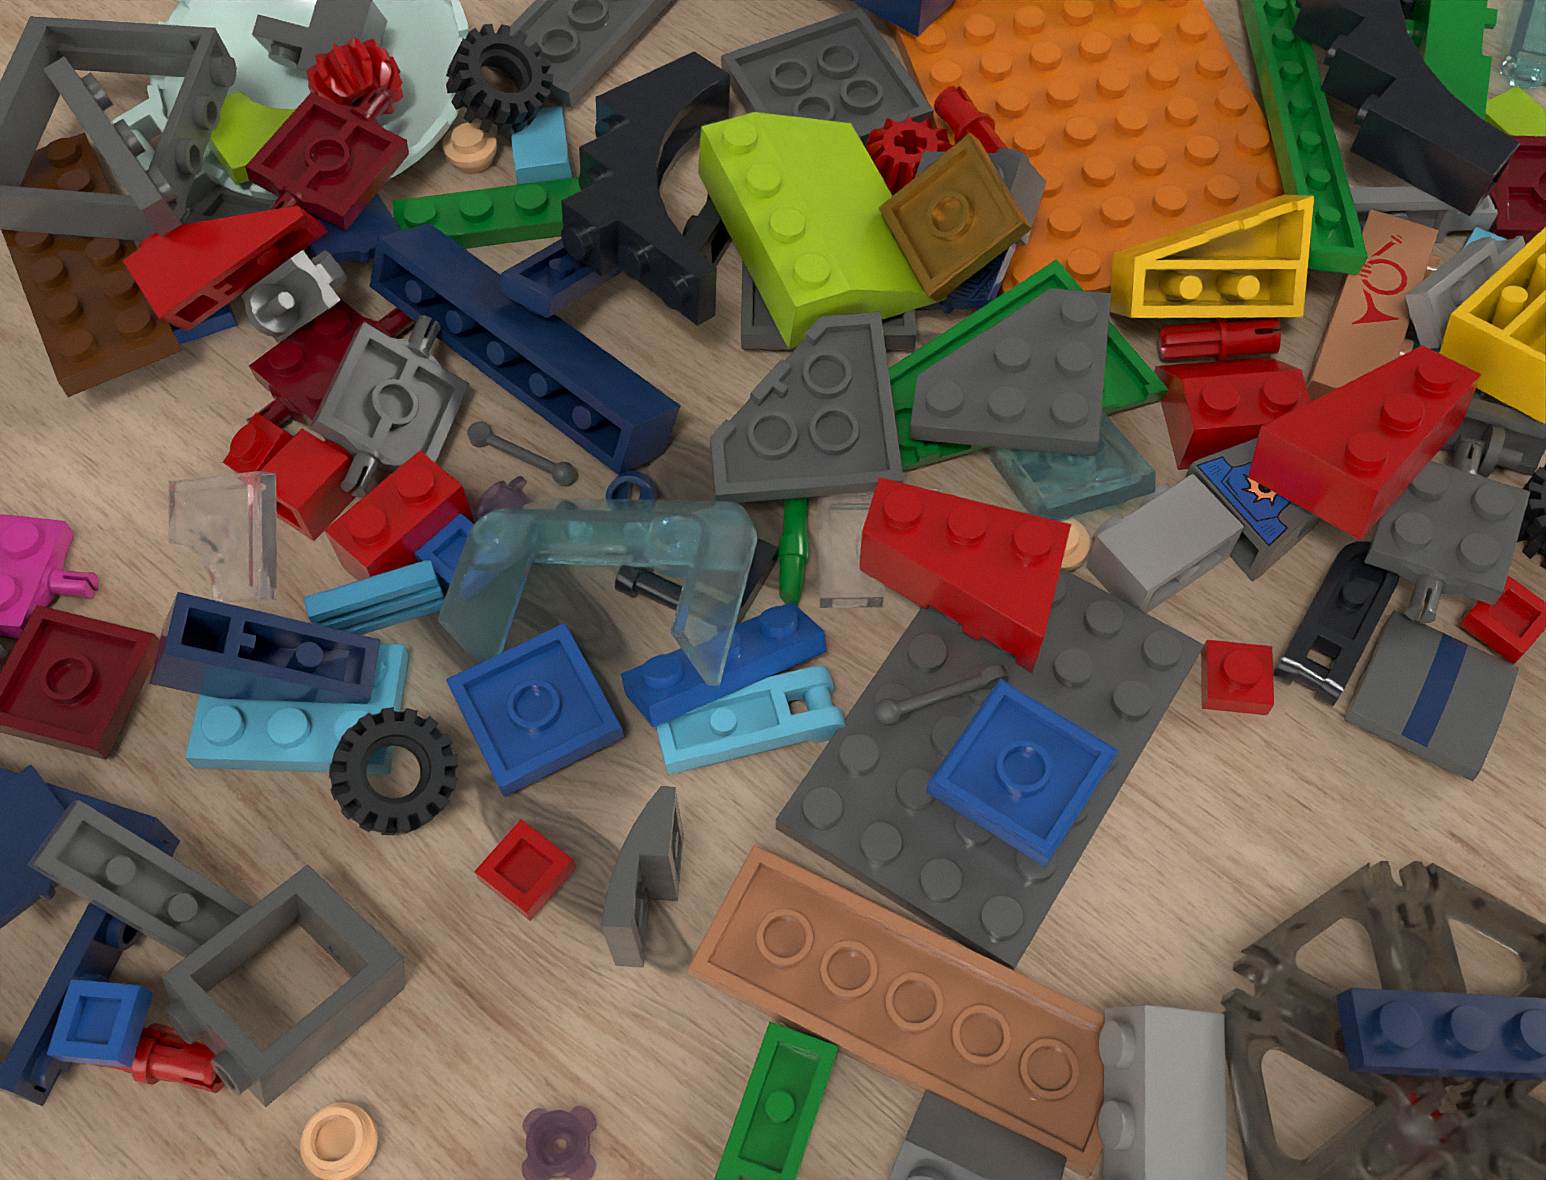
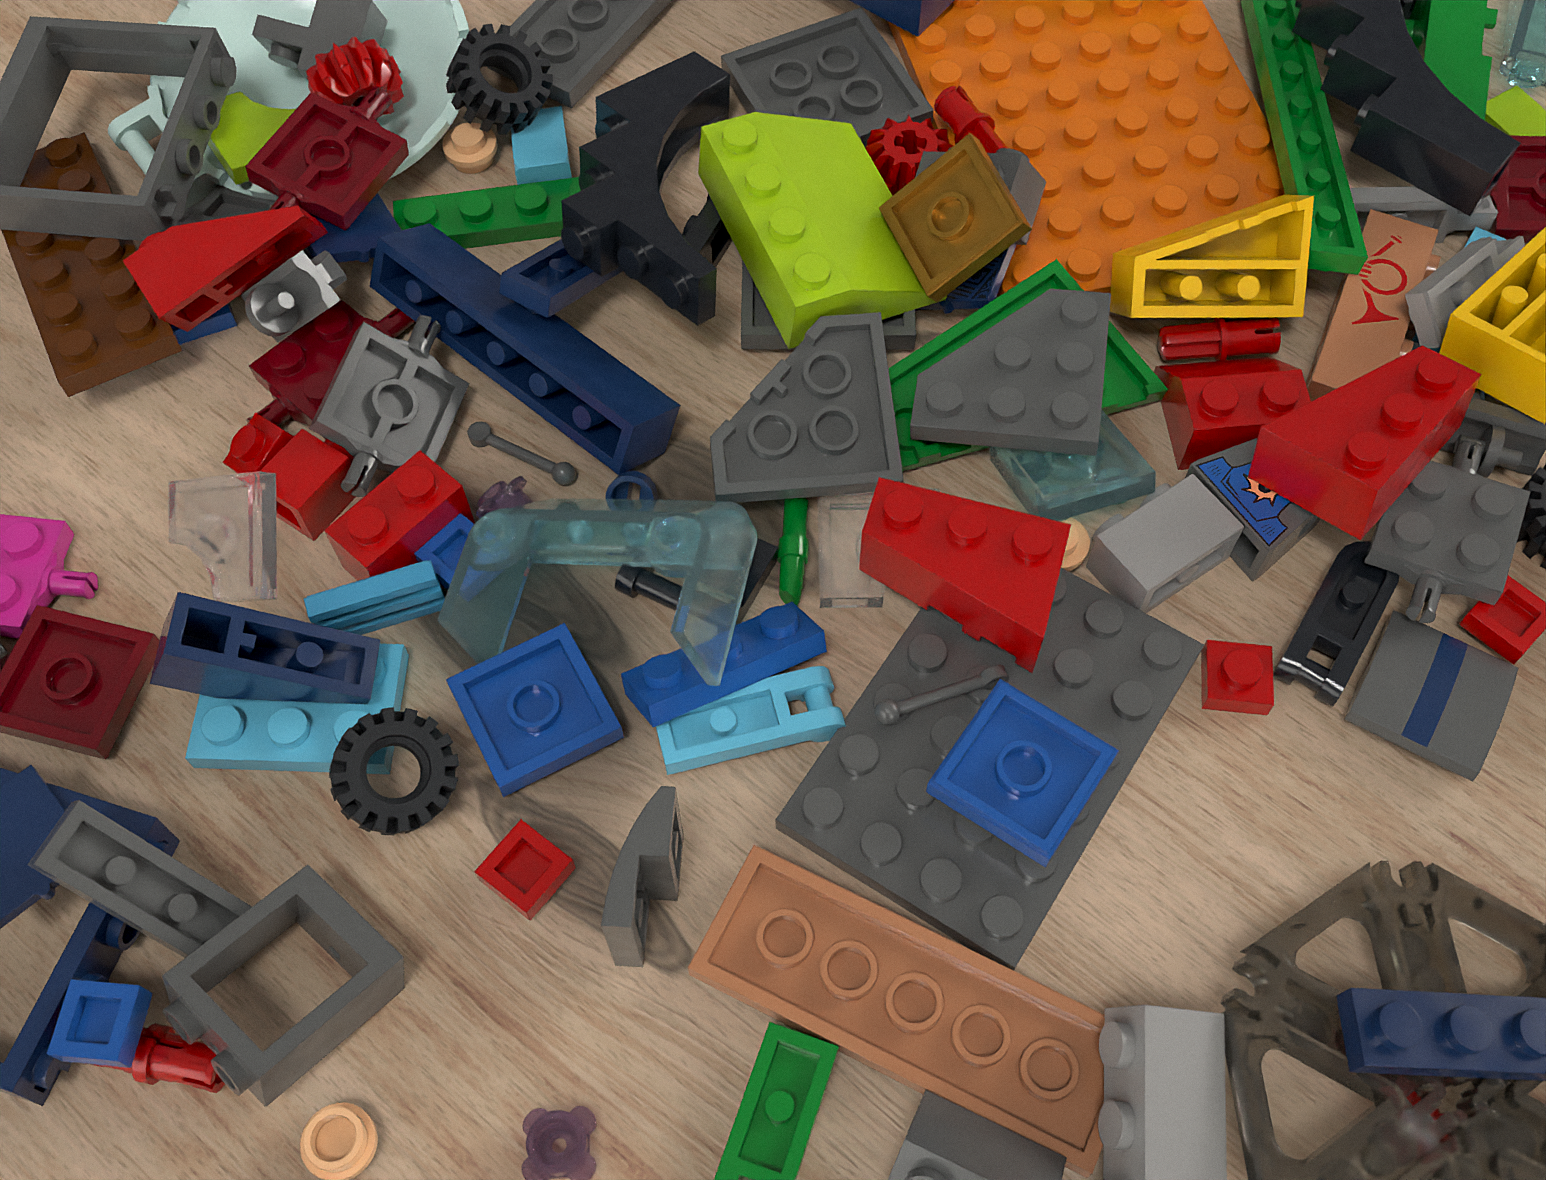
dark grey wing [43,56,182,237] -> none

